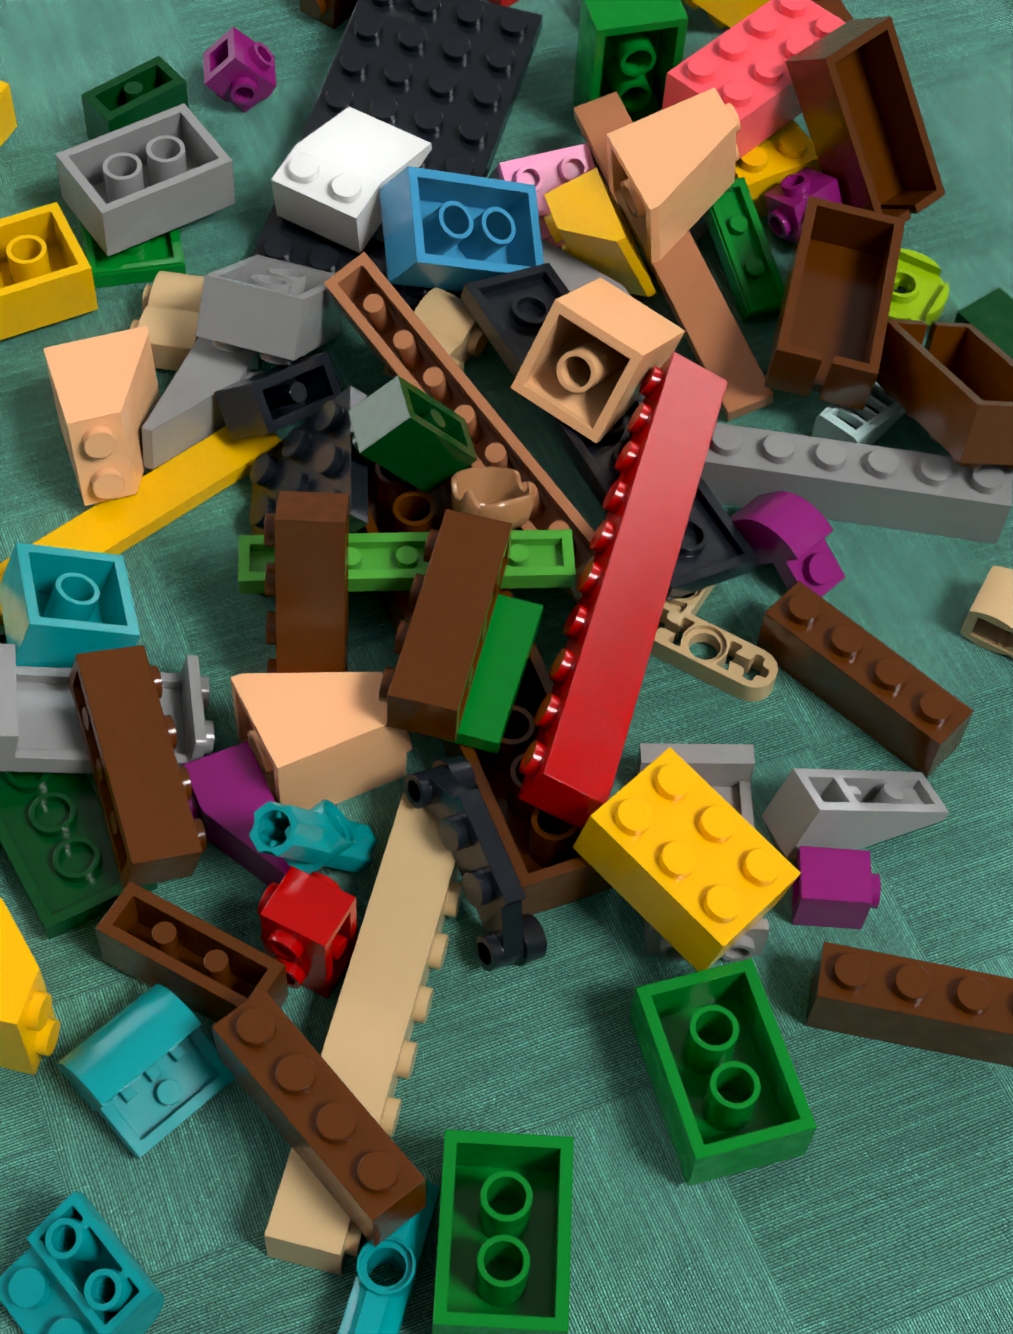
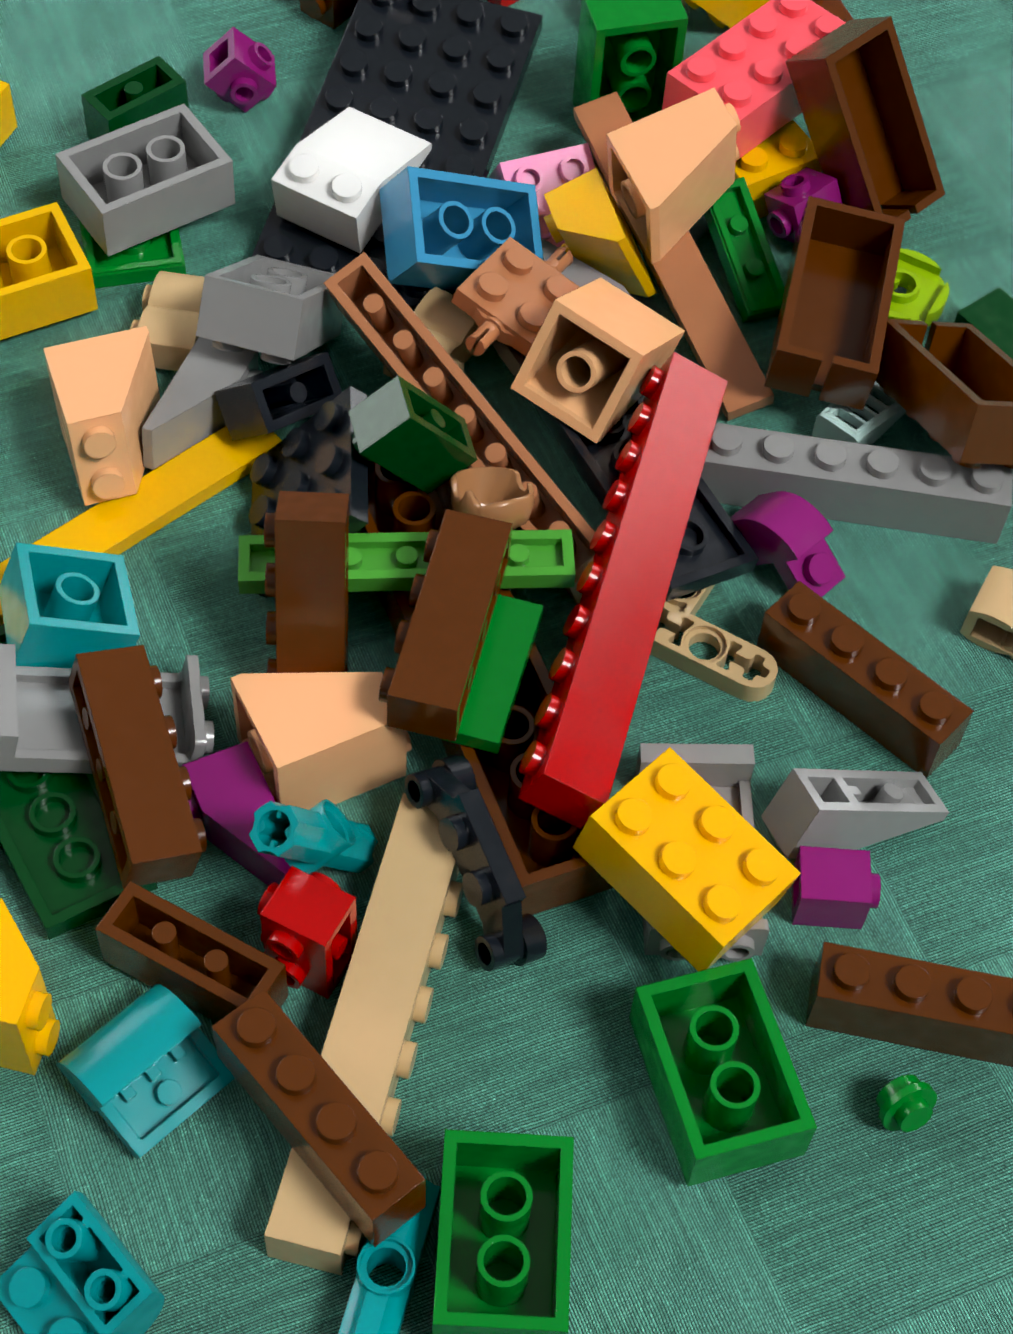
none -> nougat plate [451,237,580,357]
none -> green plate [876,1074,937,1132]

